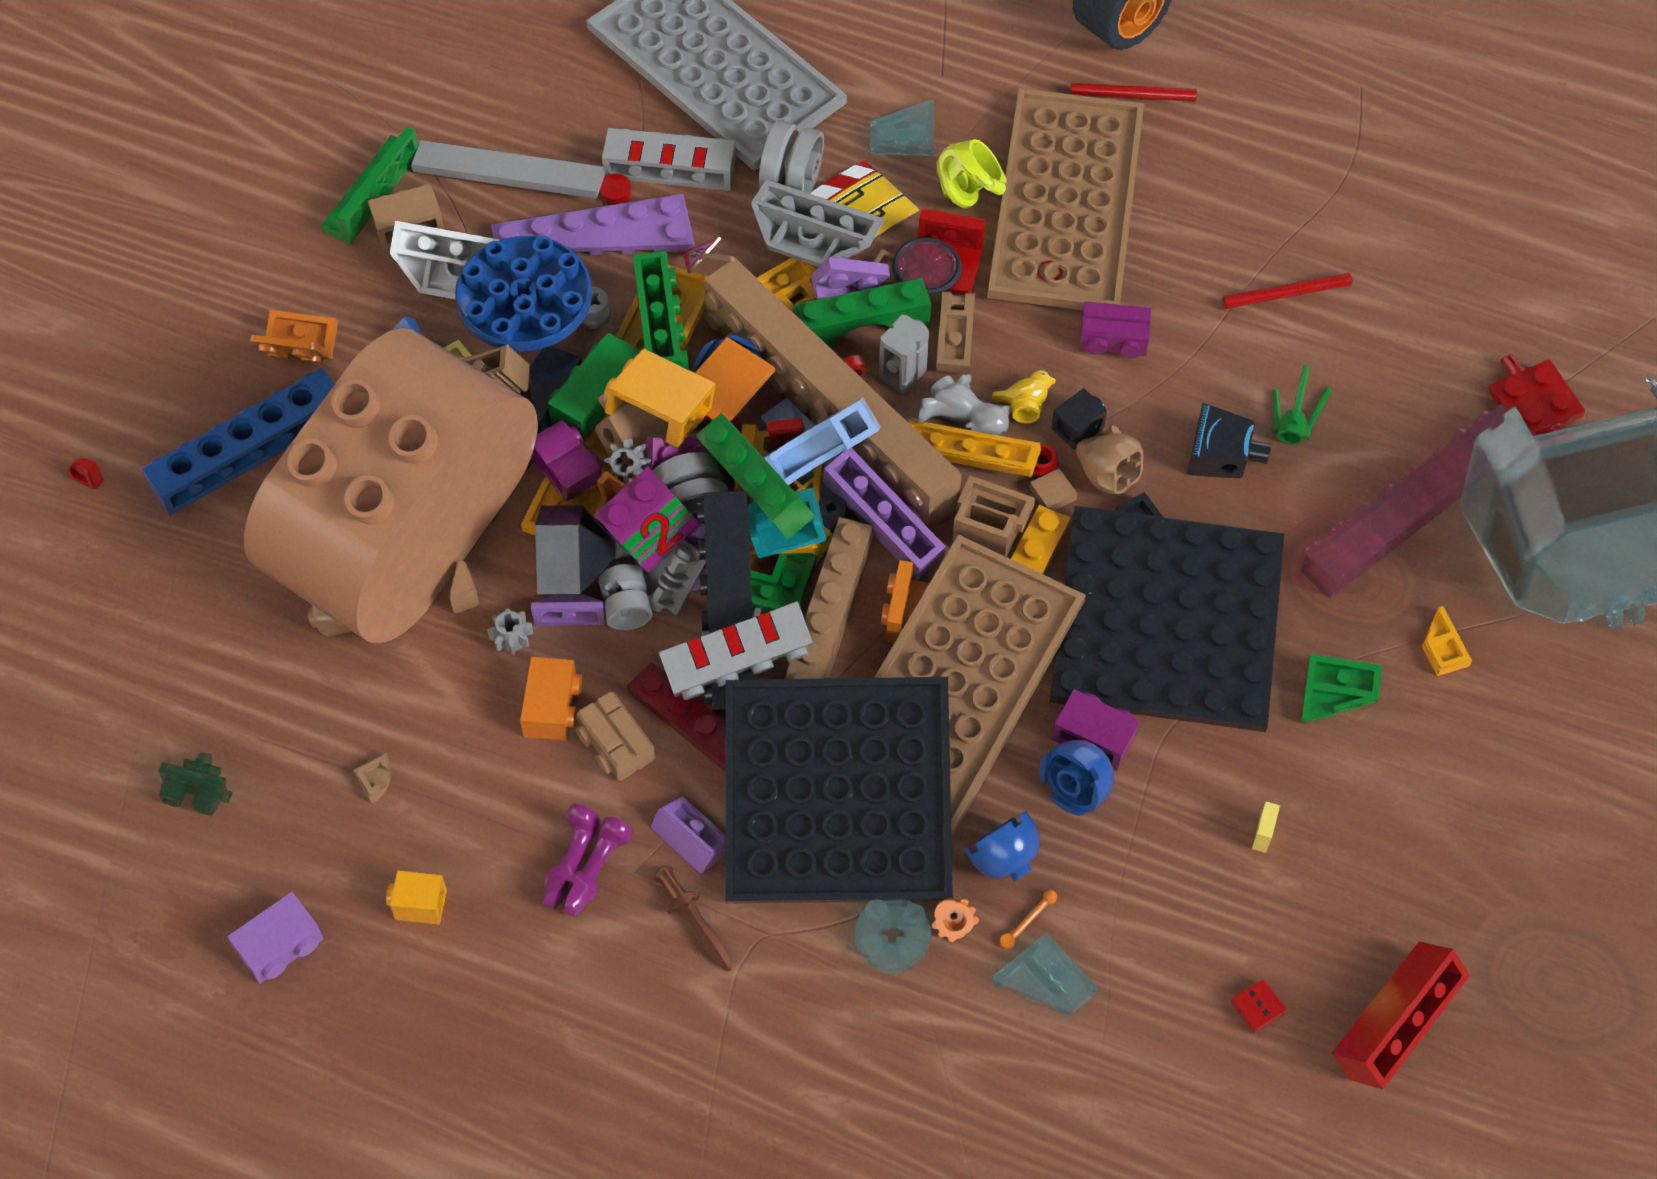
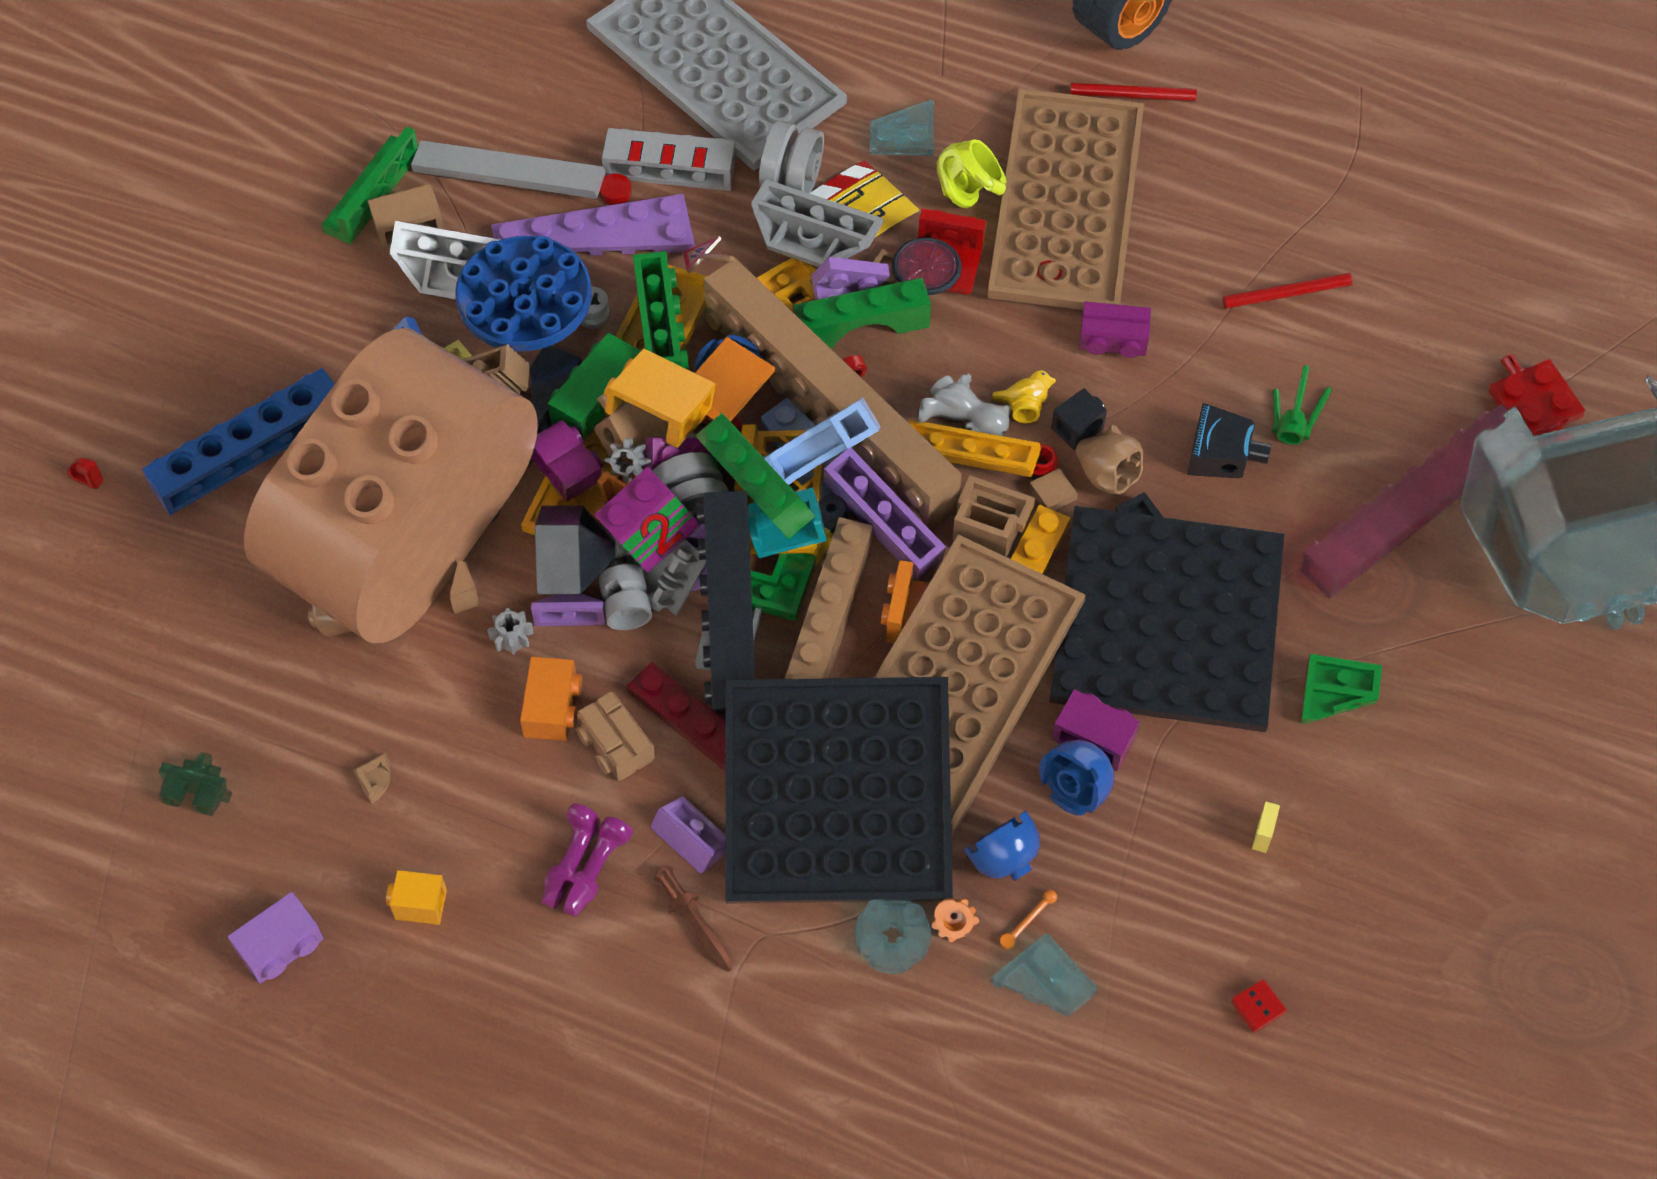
orange bracket [250,310,338,364] -> none
light grey brick [659,601,813,700] -> none
red tile [767,418,806,450] -> none
light grey brick [879,315,929,394] -> none
medium nougat plate [936,291,975,373] -> none
red brick [1331,941,1470,1089] -> none
light orange tile [1422,606,1472,676] -> none

